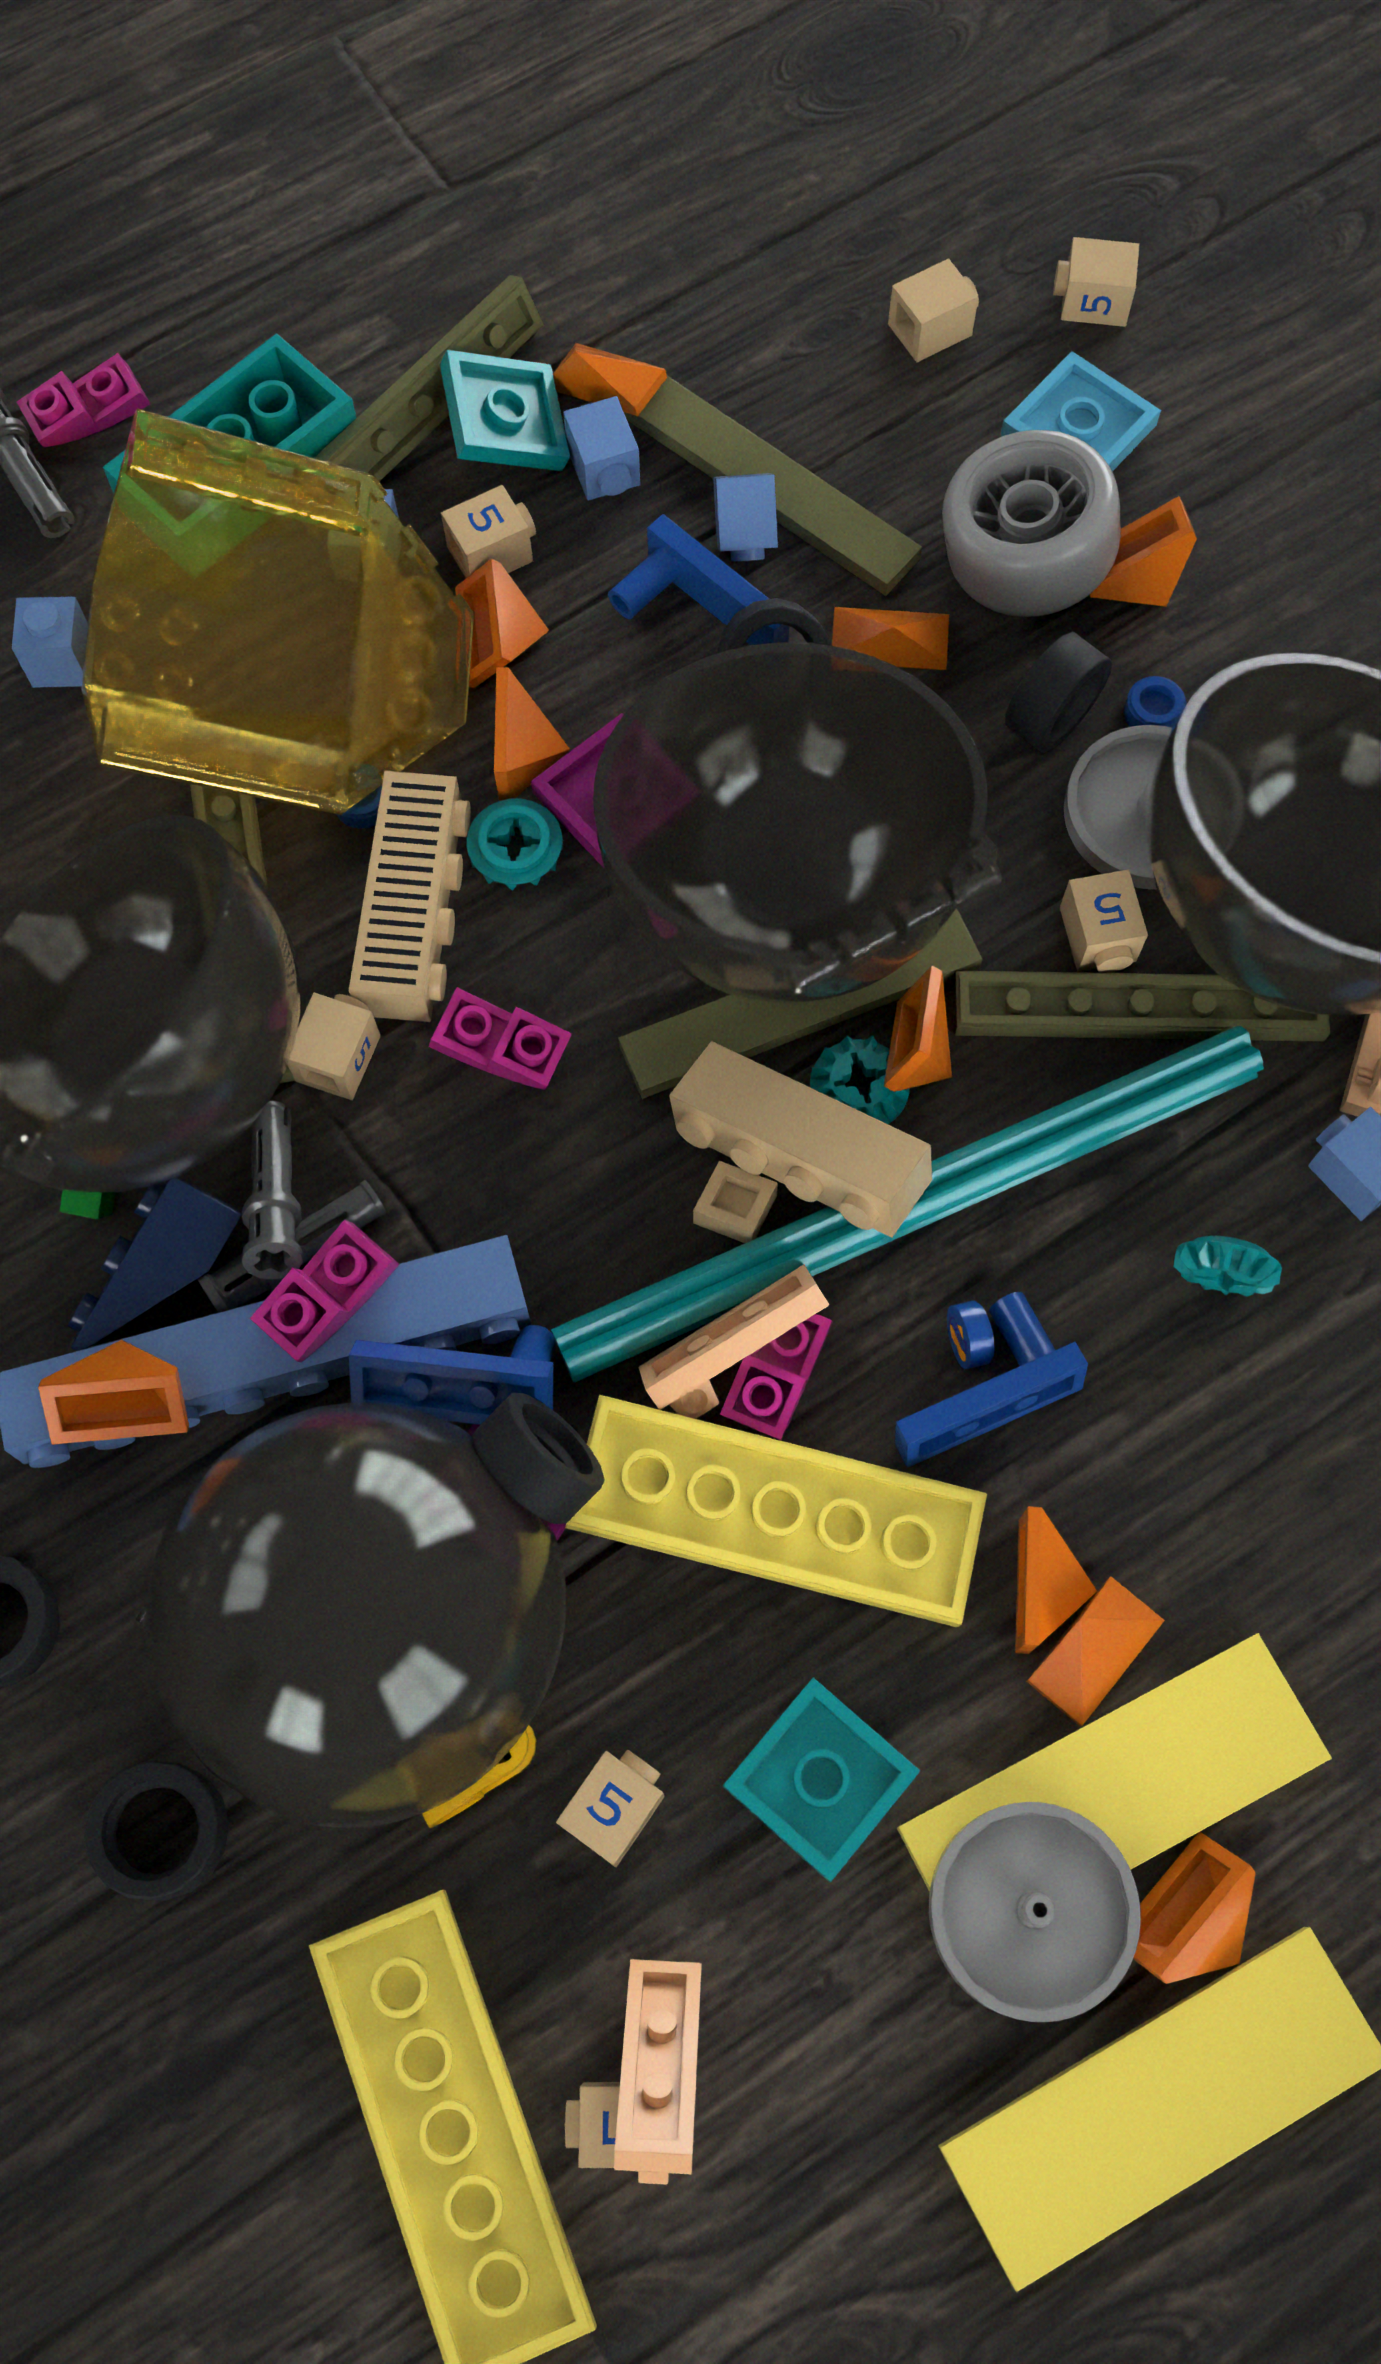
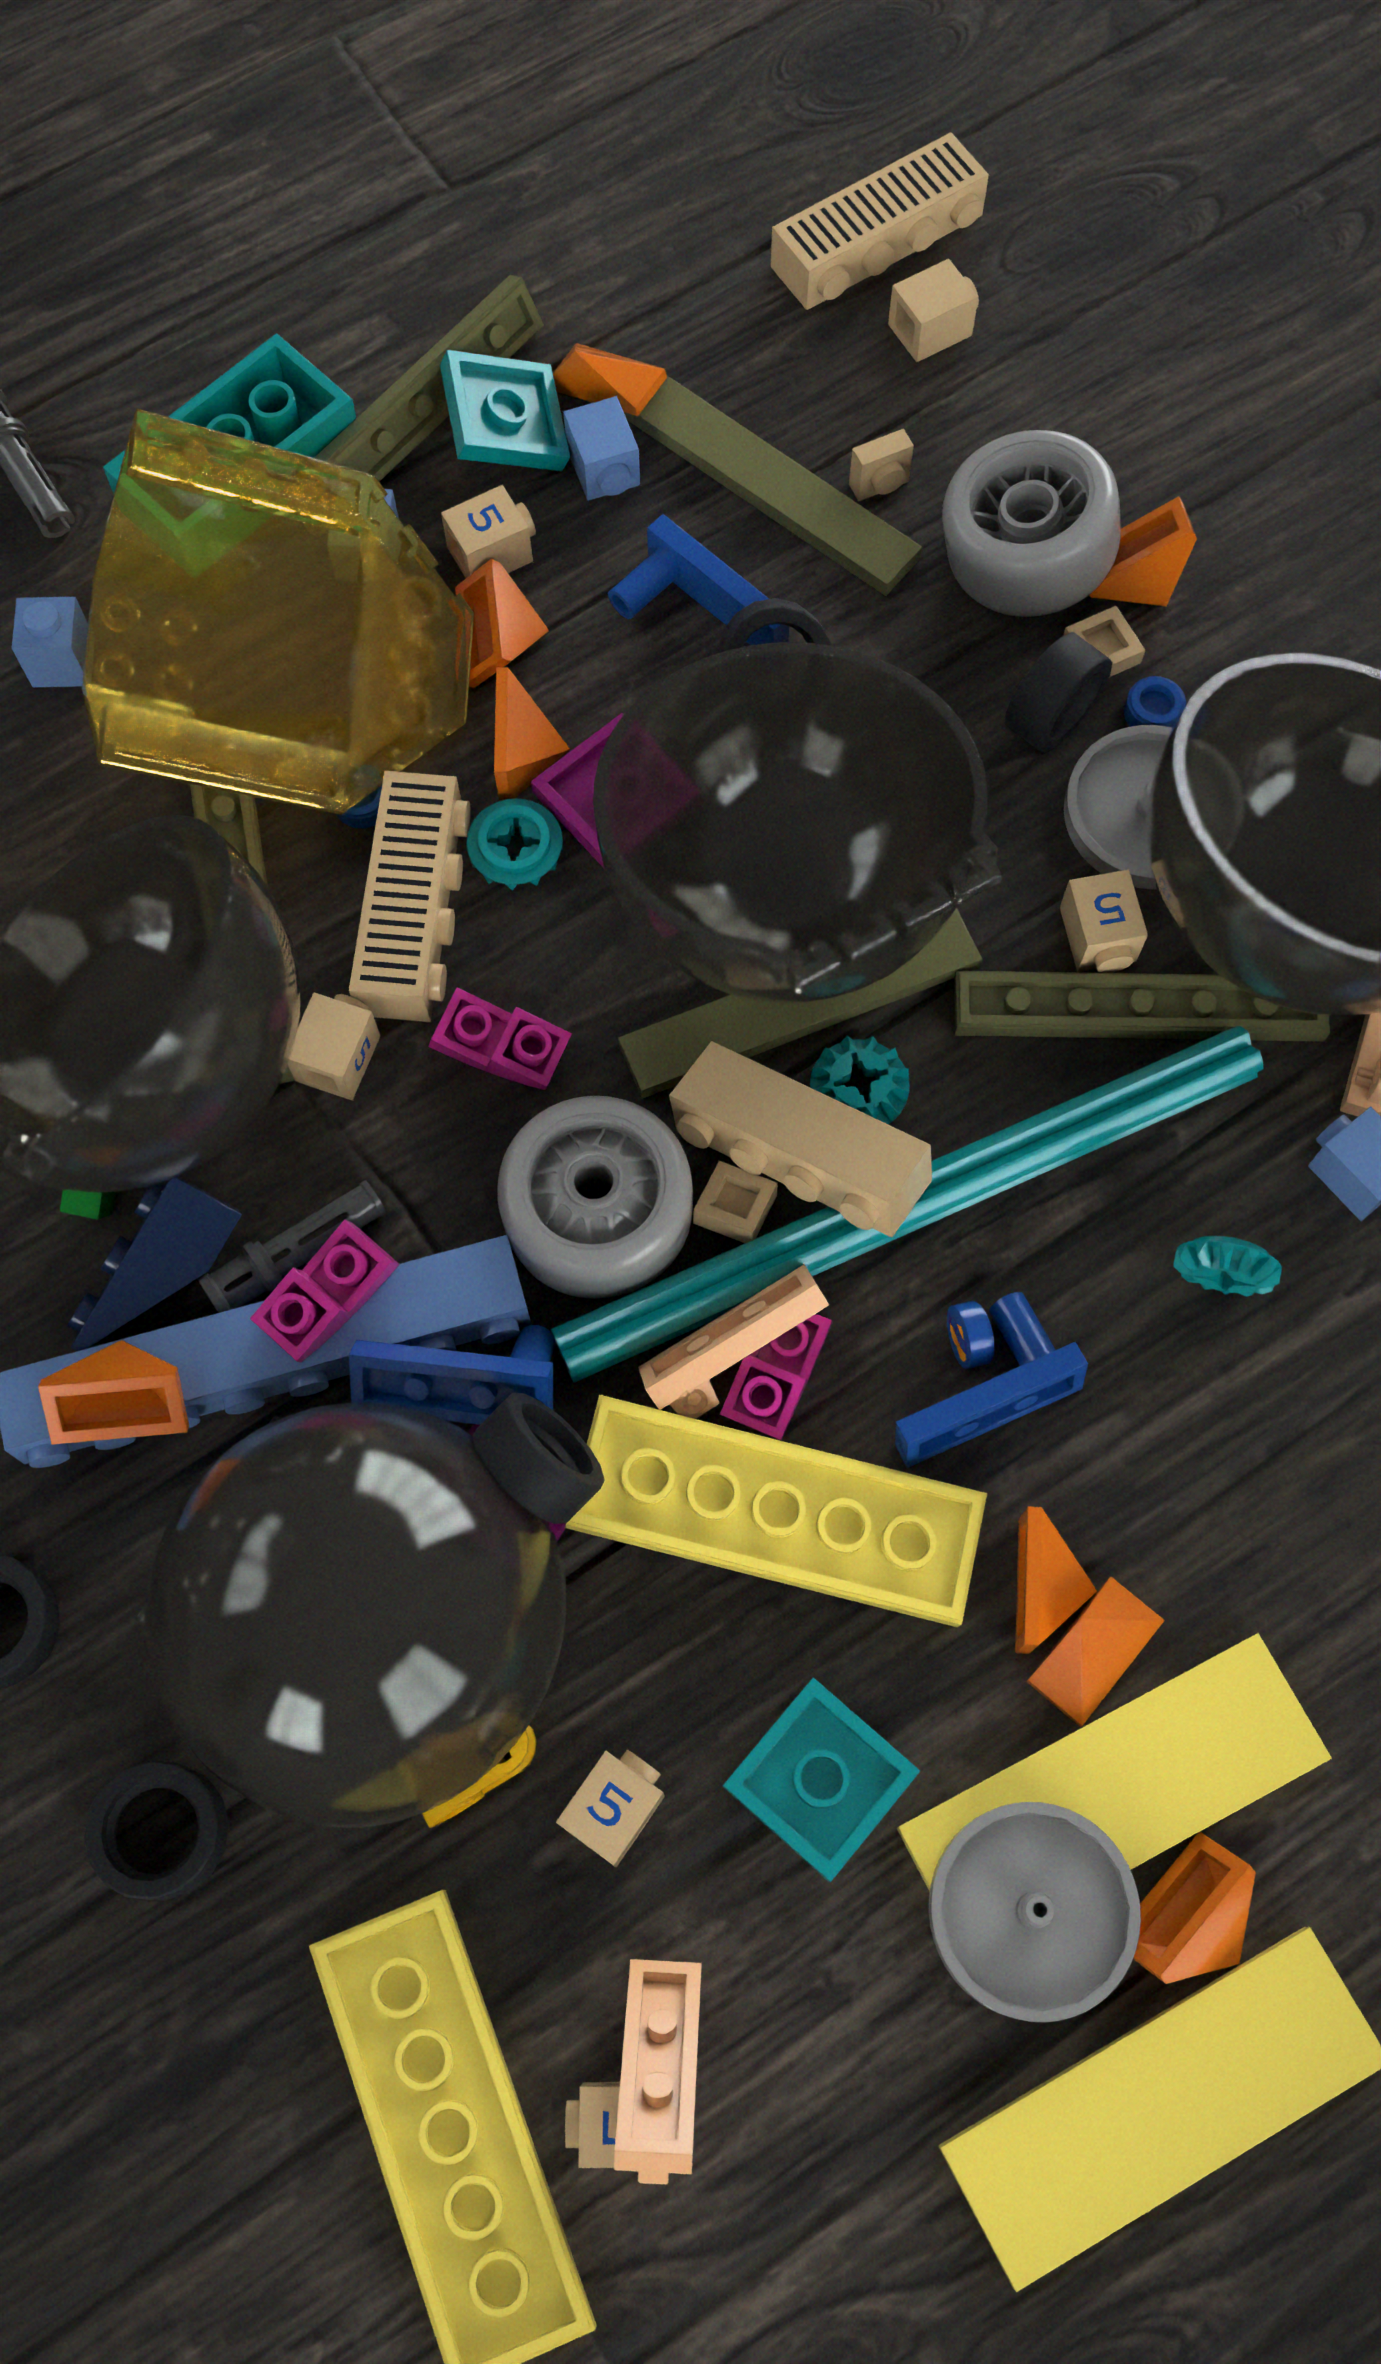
dark pink slope [17,353,151,448] -> none
dark grey pin [242,1101,302,1279] -> none
medium blue brick [713,473,778,561] -> none
orange slope [832,607,949,670] -> none
orange slope [884,965,952,1092] -> none
medium azure plate [1001,351,1161,472] -> none
tan brick [1053,237,1139,327] -> none
none -> light grey wheel [497,1096,693,1299]
none -> tan brick [771,132,989,310]
none -> tan plate [849,428,914,501]
none -> tan plate [1063,606,1145,677]

